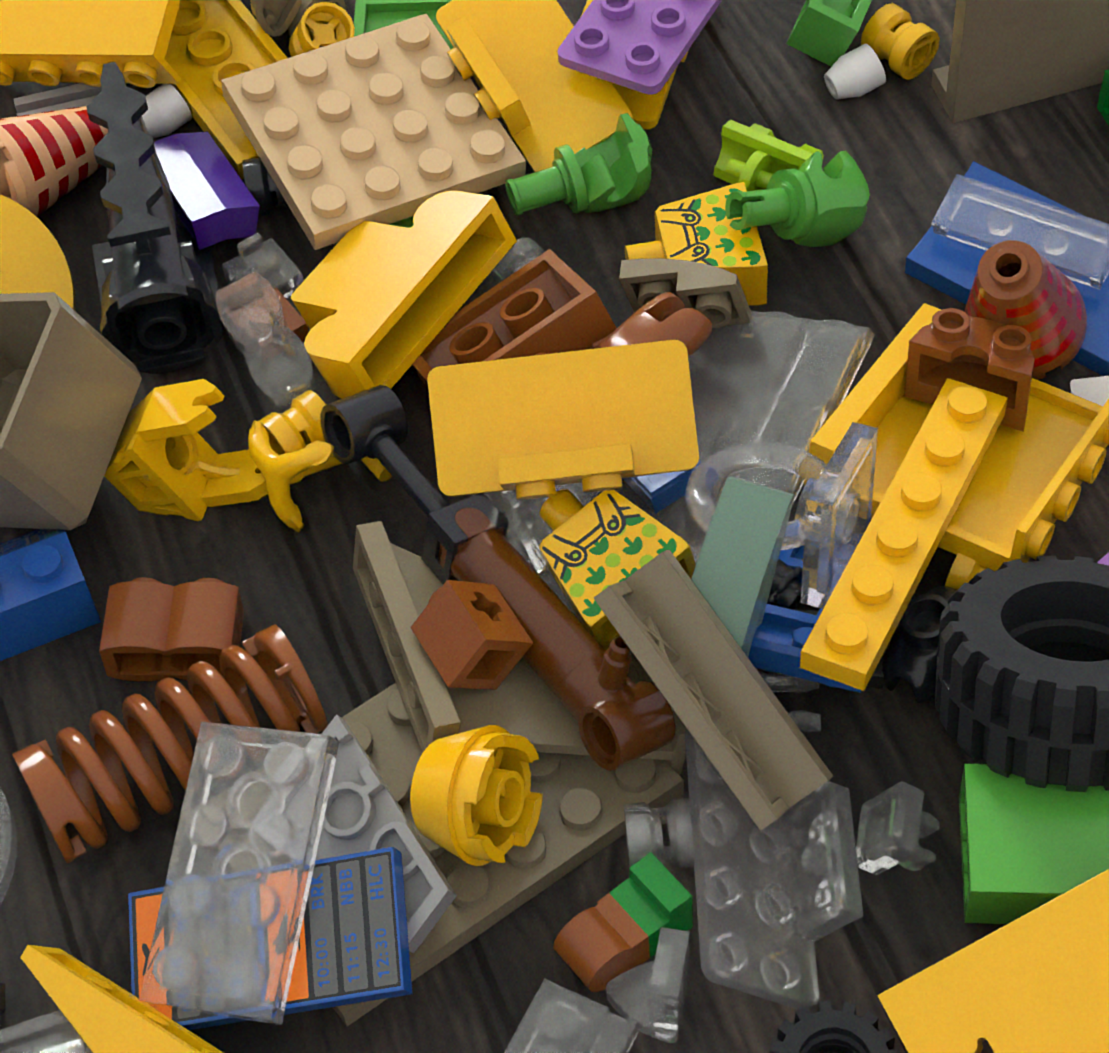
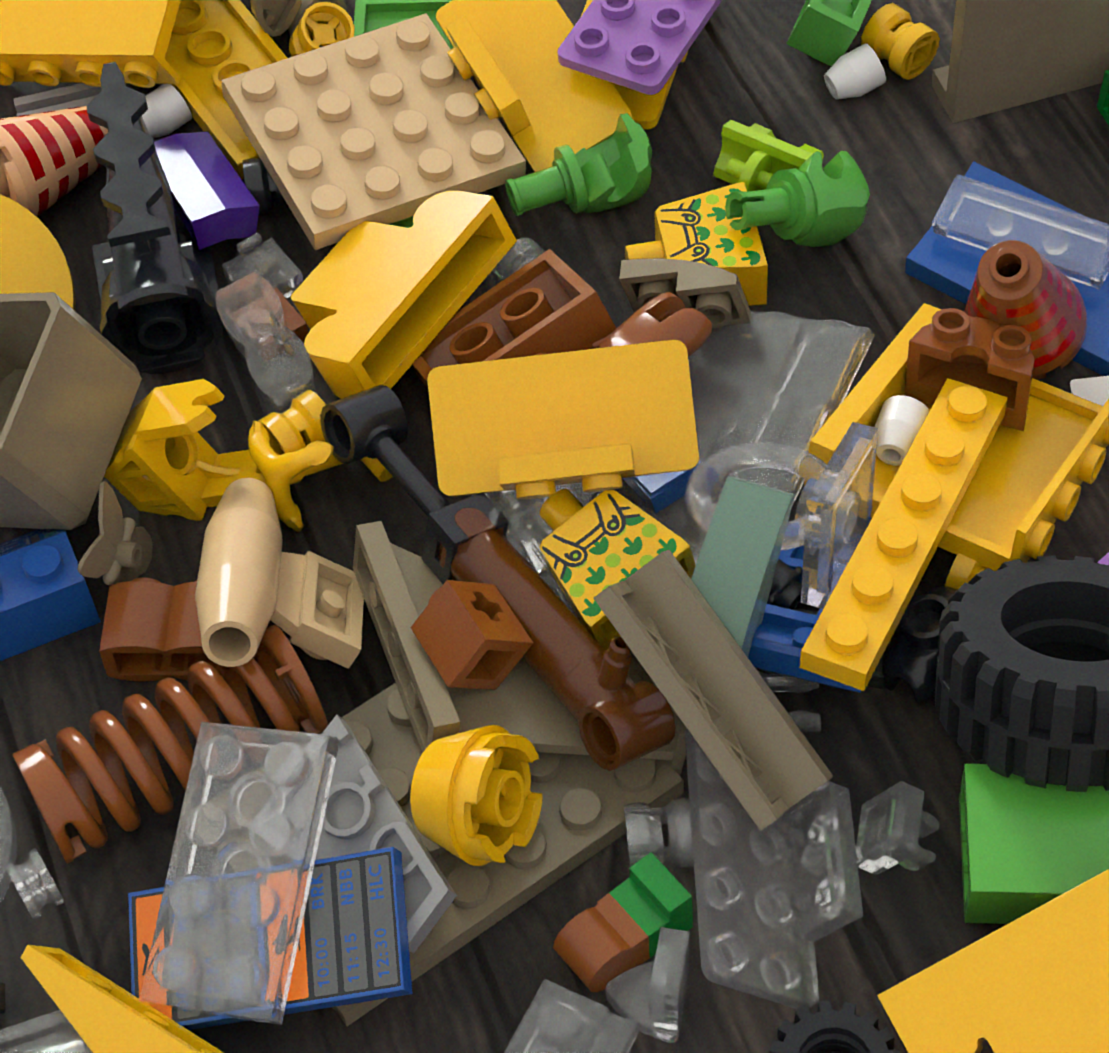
none -> clear bush [4,848,65,920]
none -> dark tan piece [77,481,153,586]
none -> tan plate [195,478,364,669]
none -> white hose [874,395,930,466]

